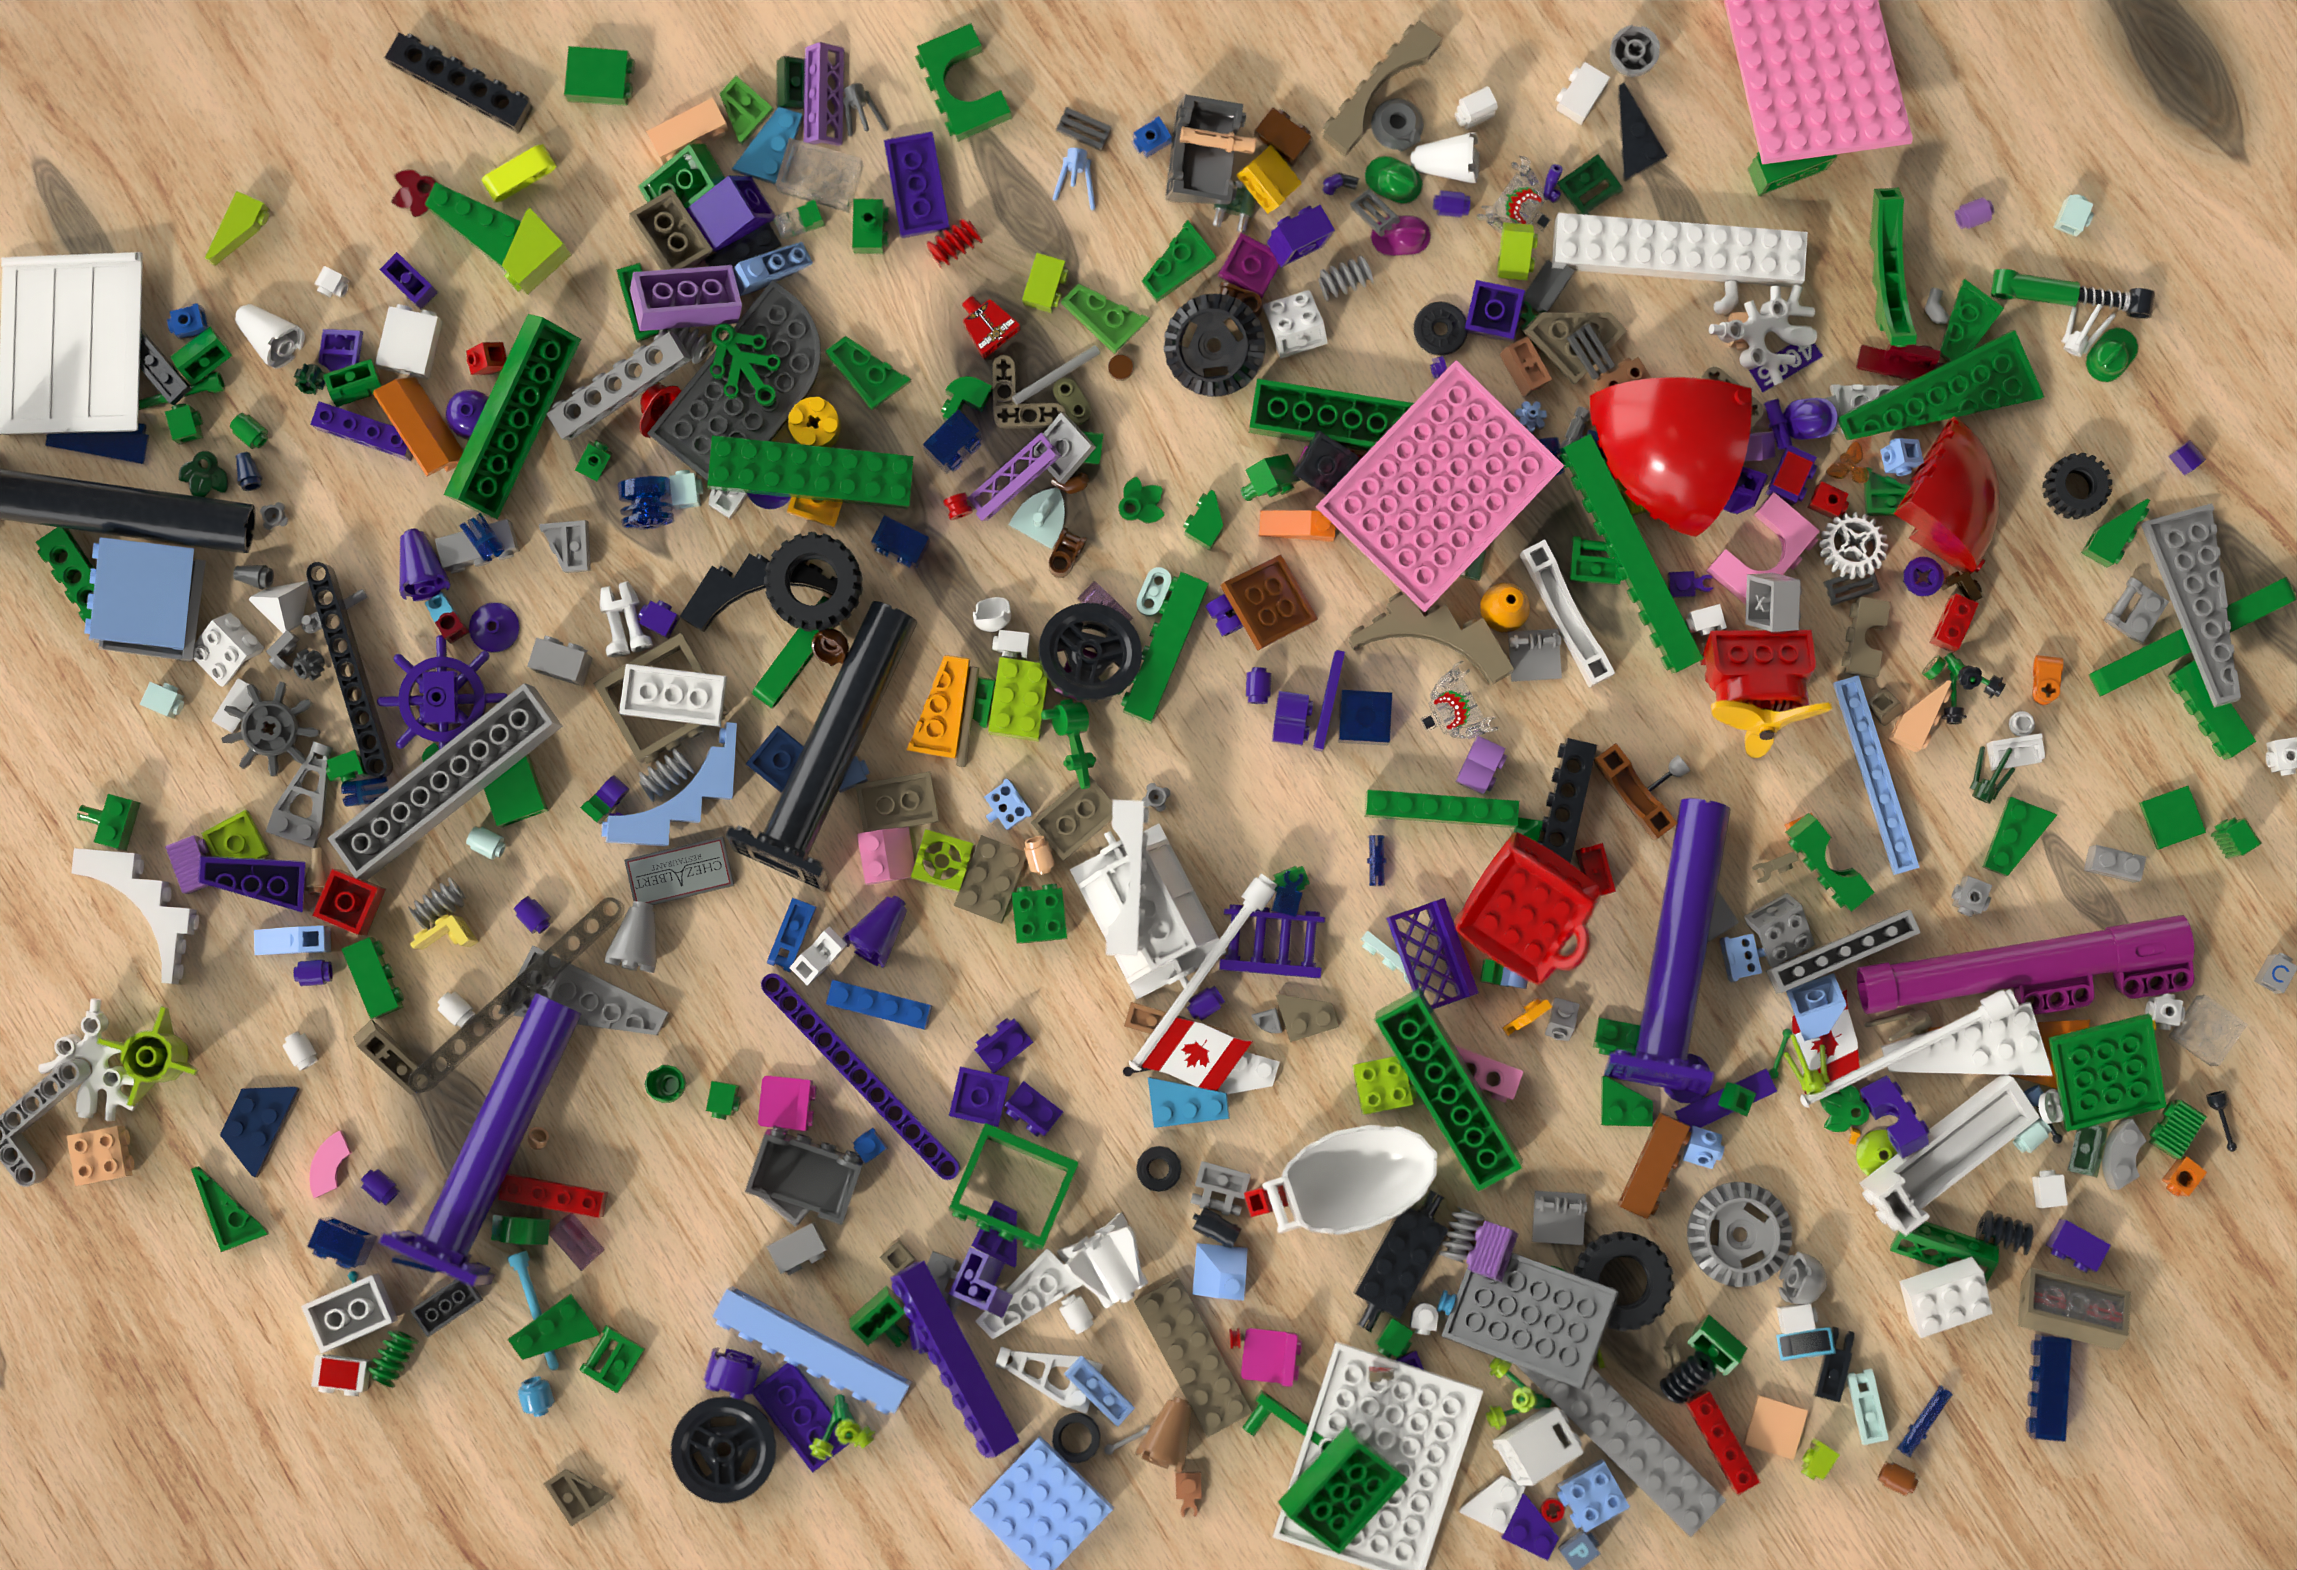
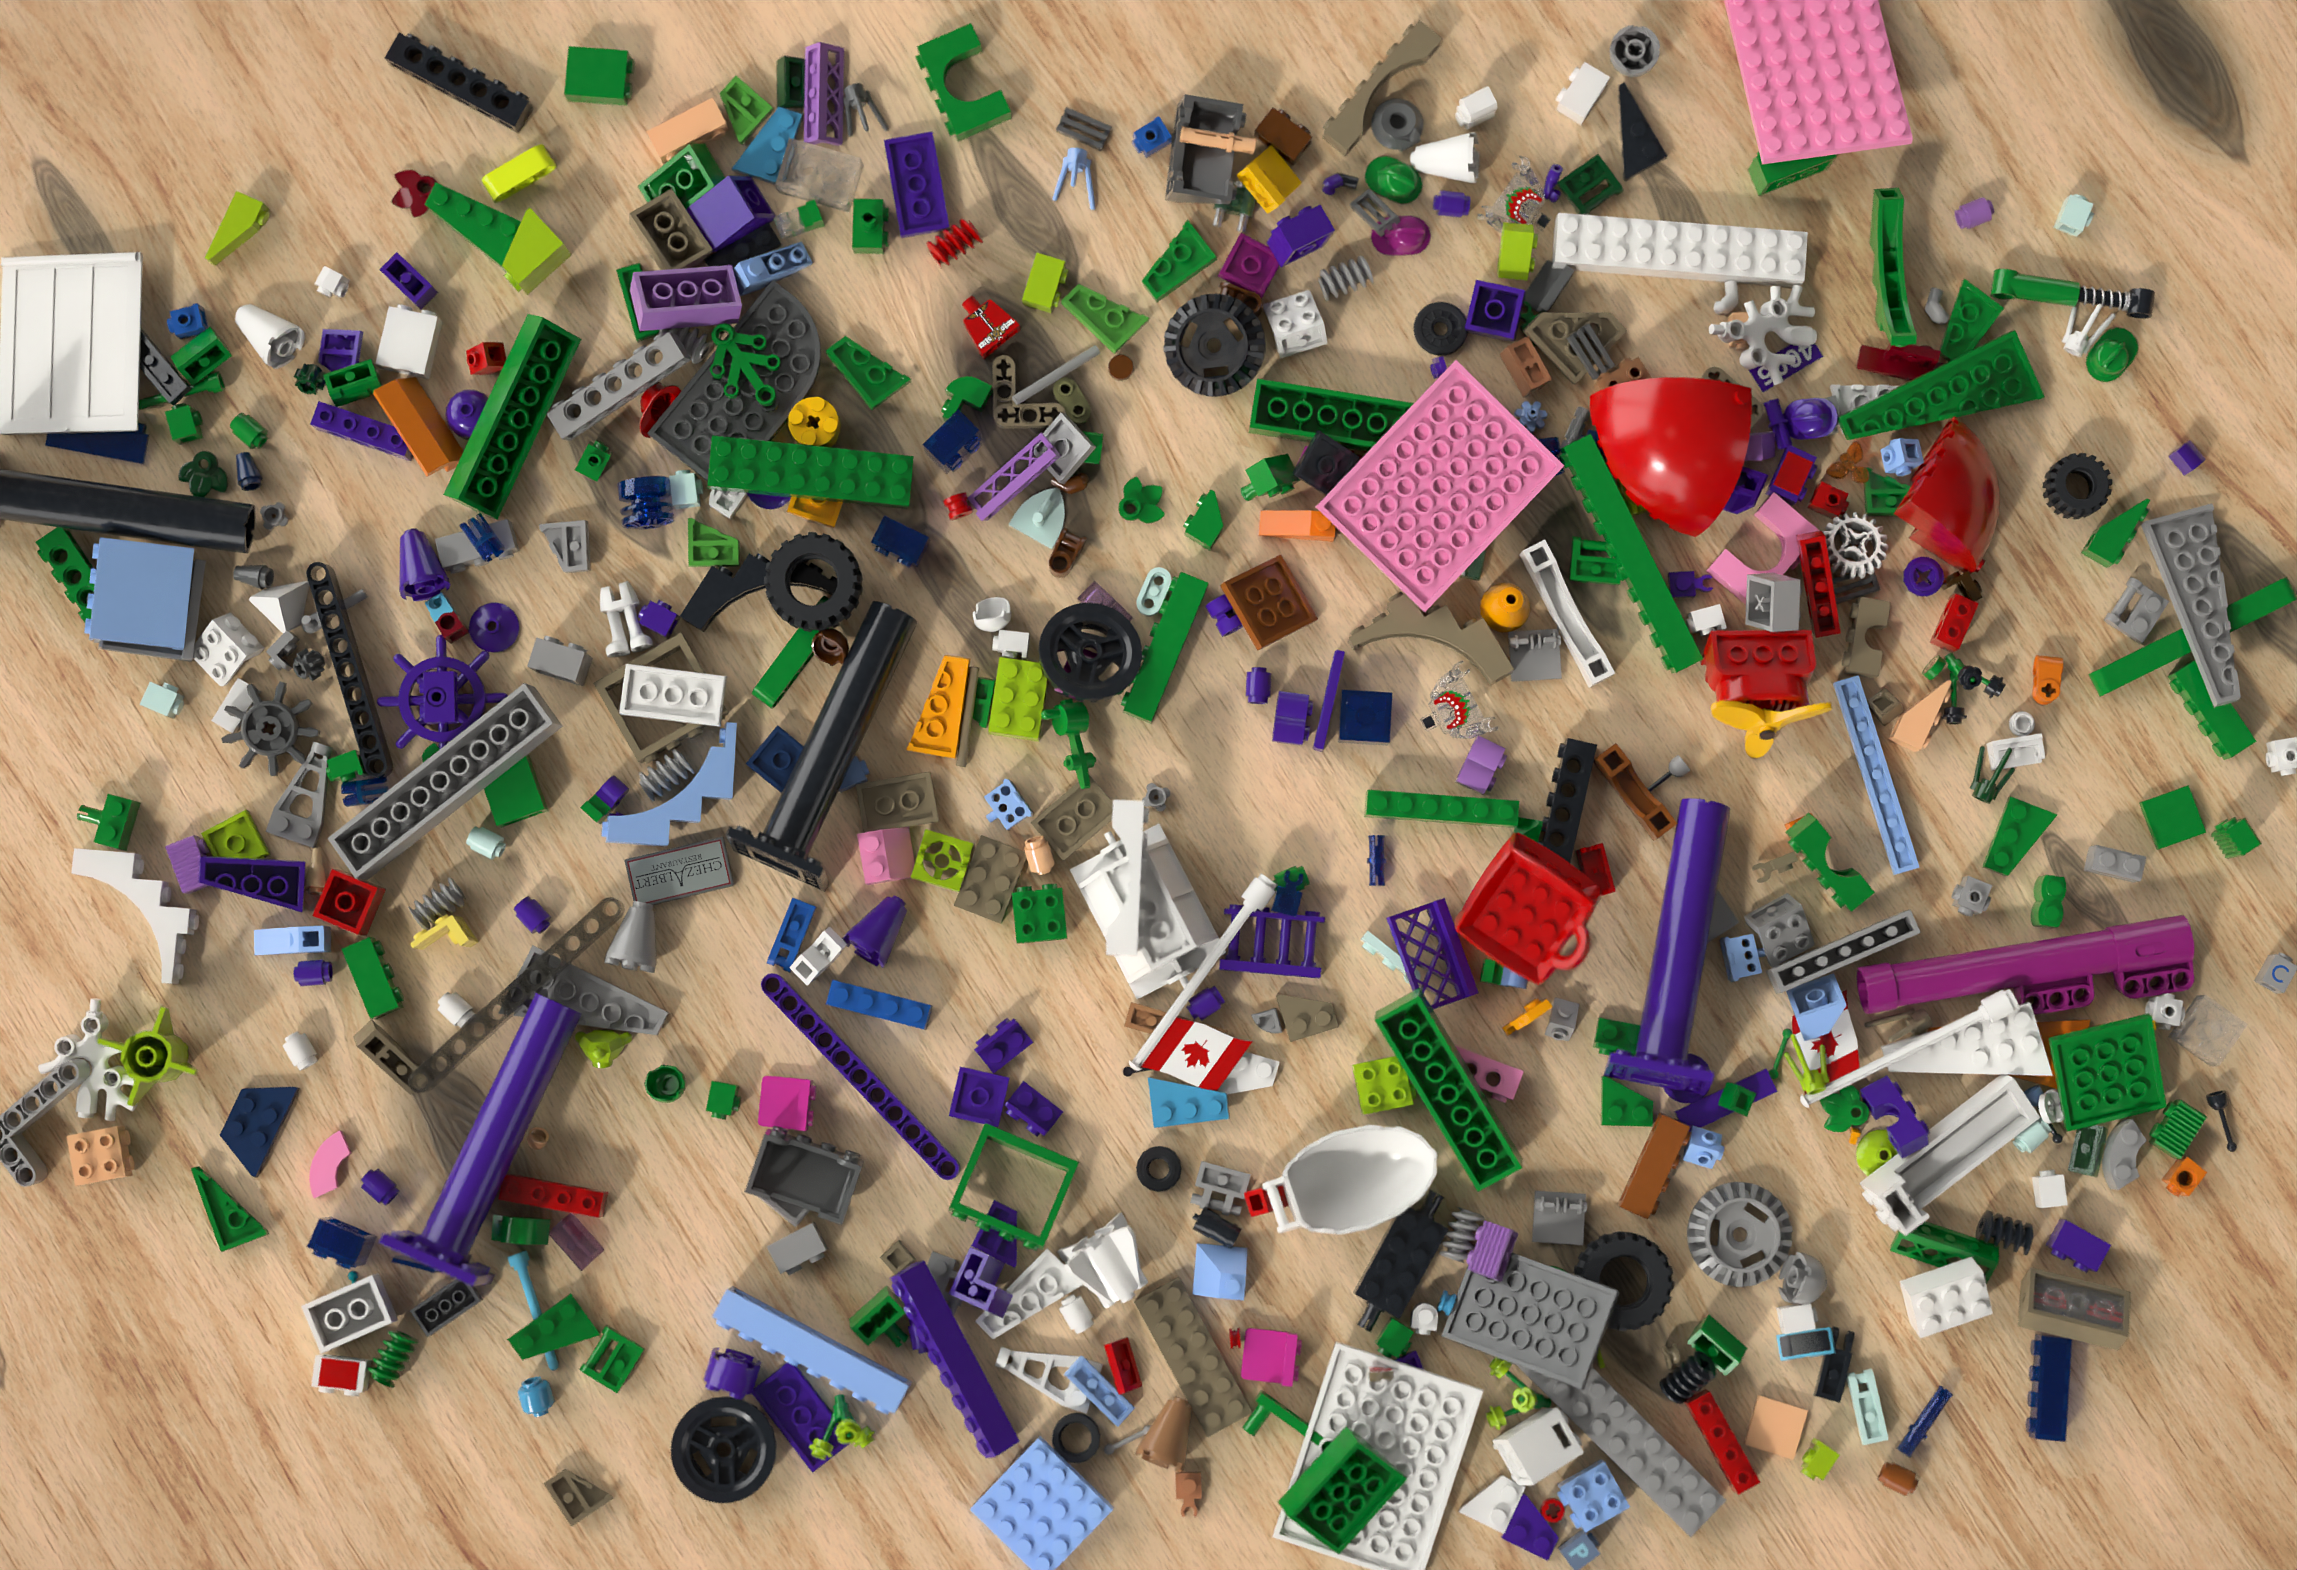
blue brick [853,1128,888,1164] -> none
none -> lime rock [575,1030,632,1068]
none -> bright green wing [688,518,740,567]
none -> red plate [1104,1337,1143,1394]
none -> red brick [1796,530,1841,638]
none -> green brick [2031,875,2066,929]

